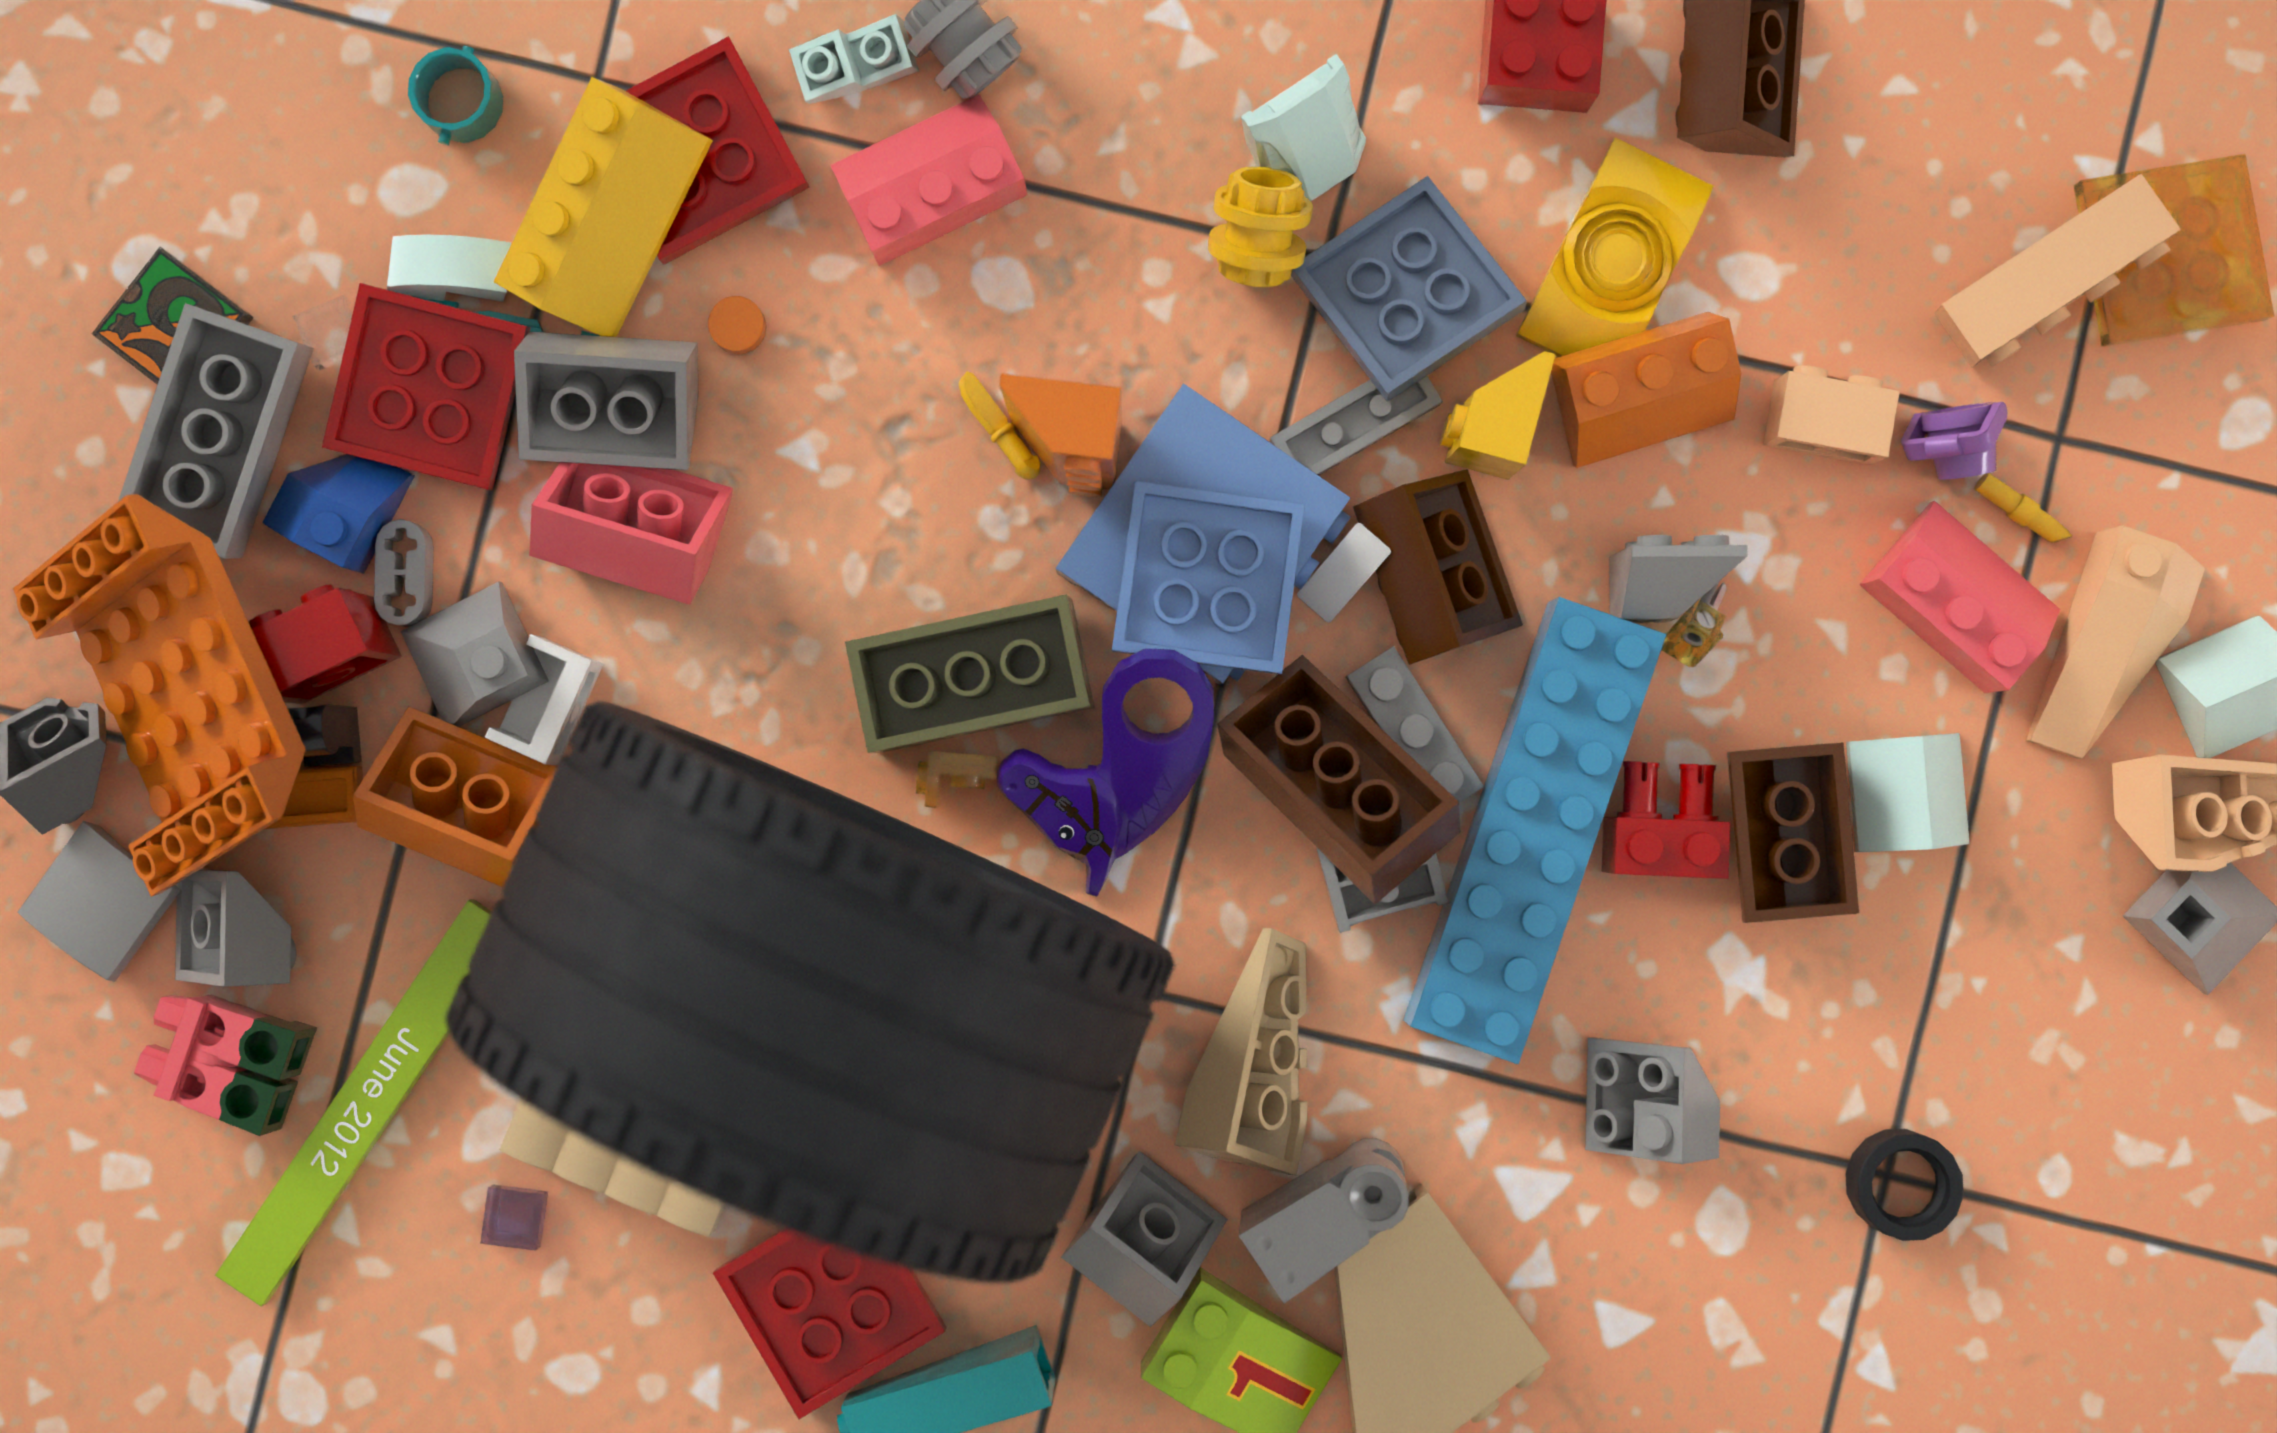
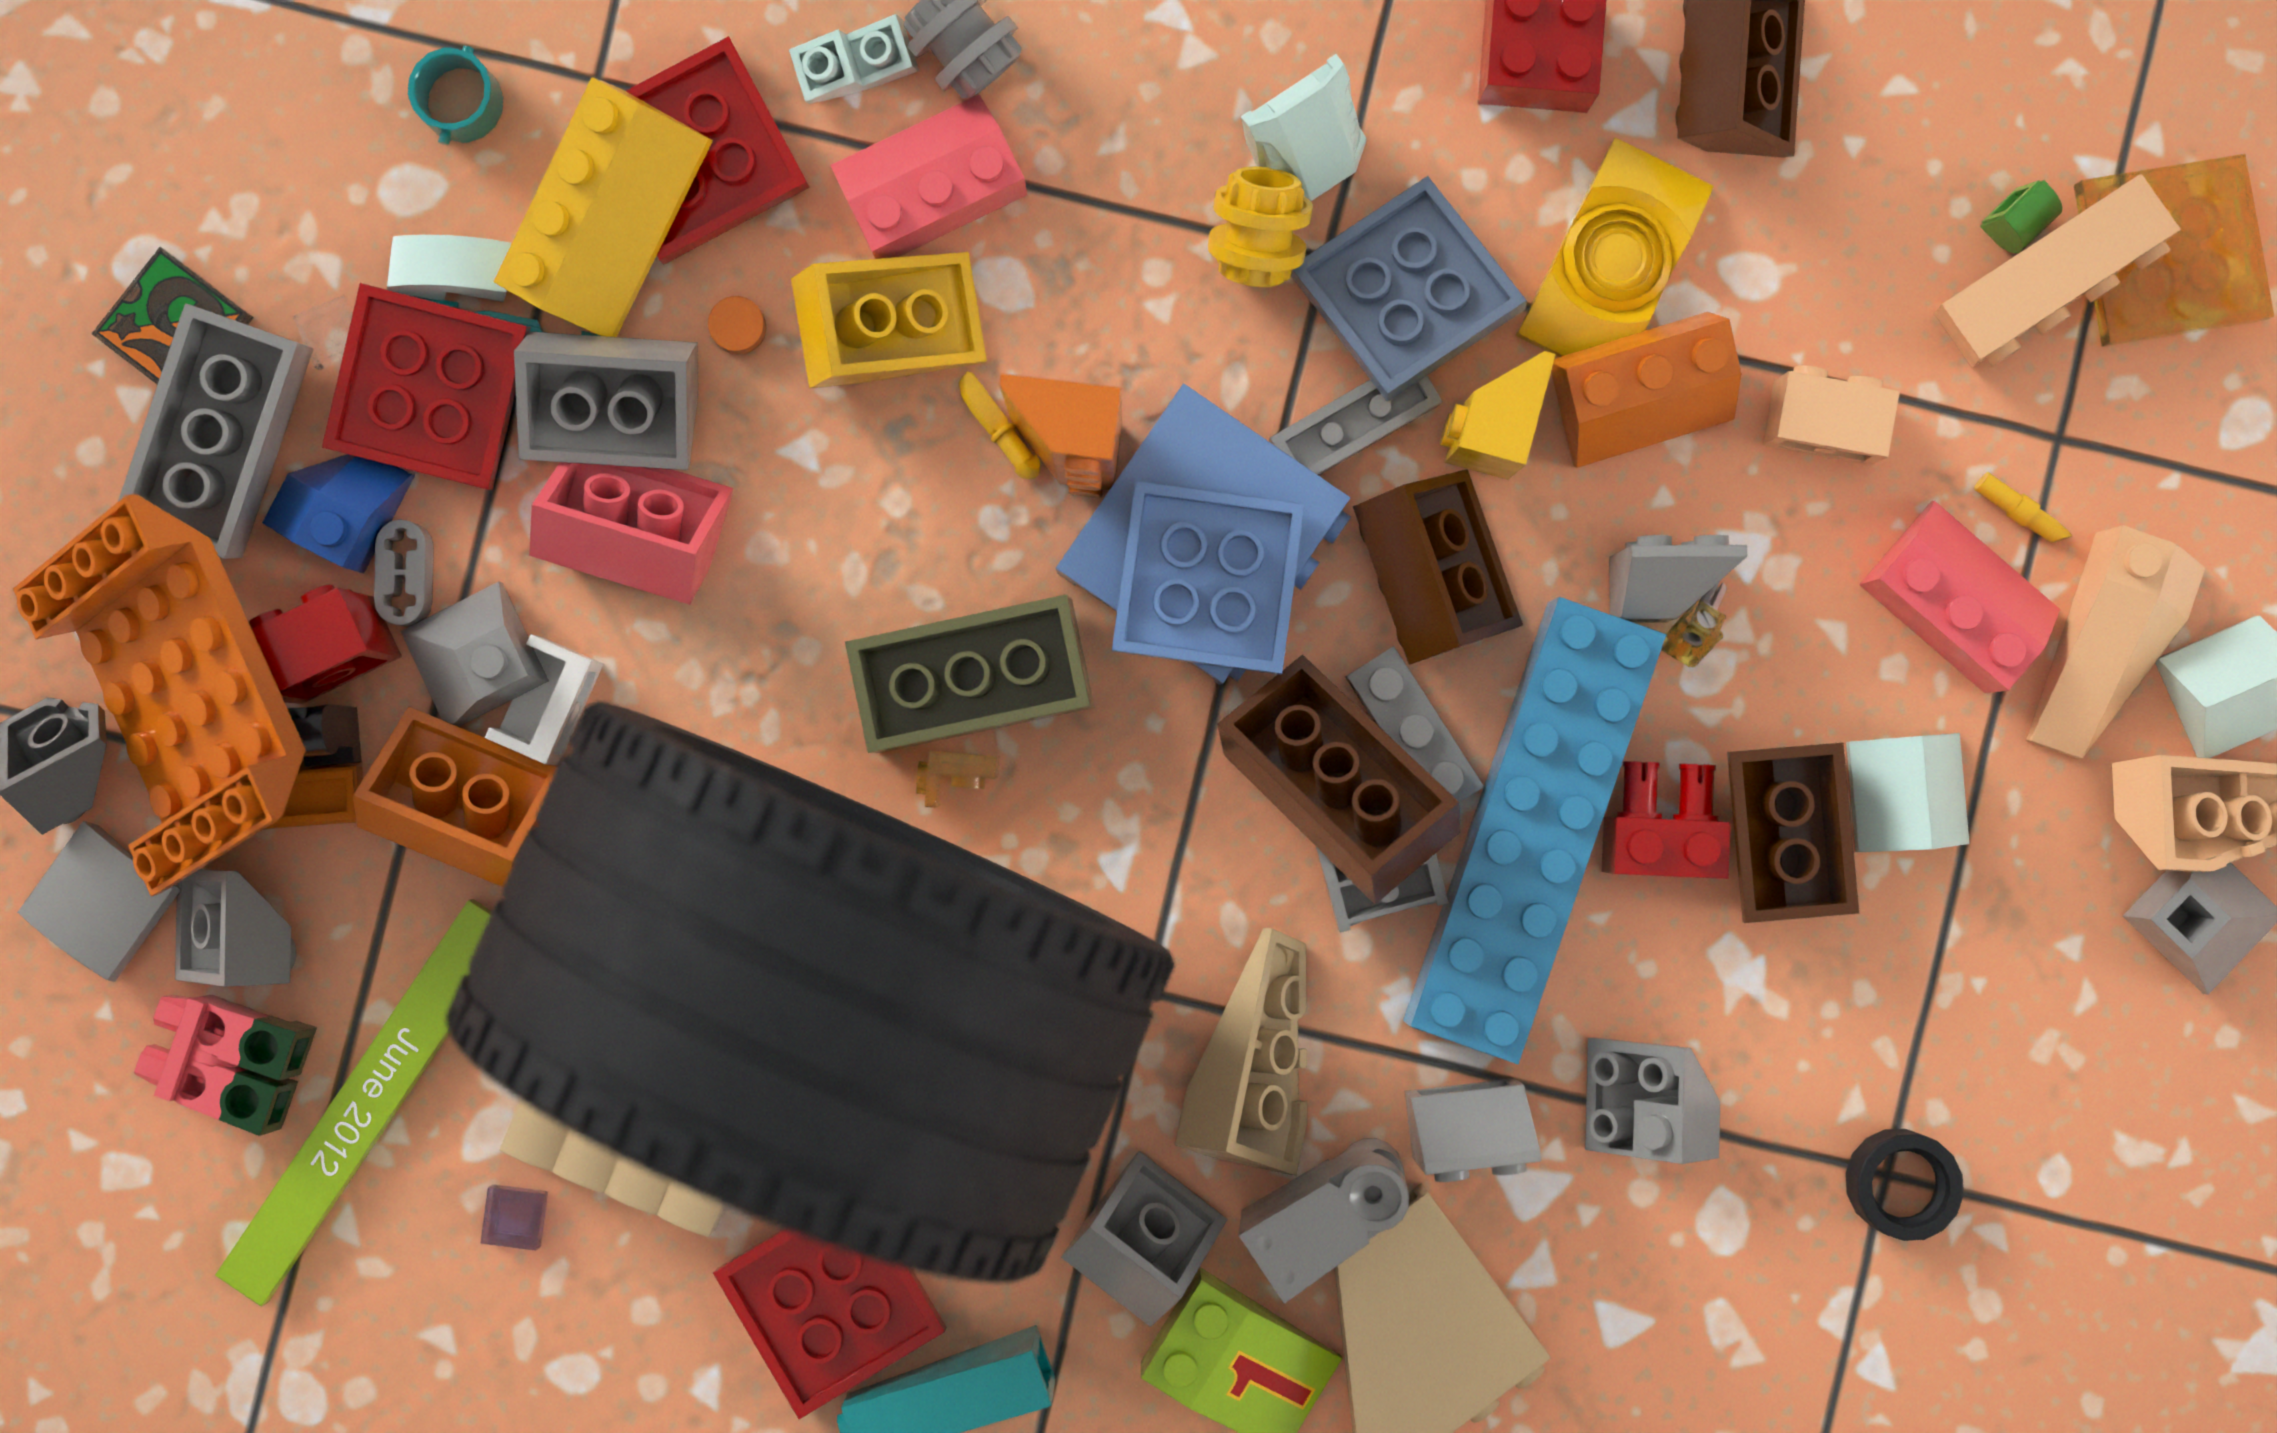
dark purple animal [997,649,1214,897] -> none
white sticker [1297,523,1391,622] -> none
medium lavender piece [1901,402,2008,480] -> none
none -> yellow slope [791,252,987,389]
none -> light grey slope [1405,1078,1541,1182]
none -> bright green brick [1980,180,2063,253]

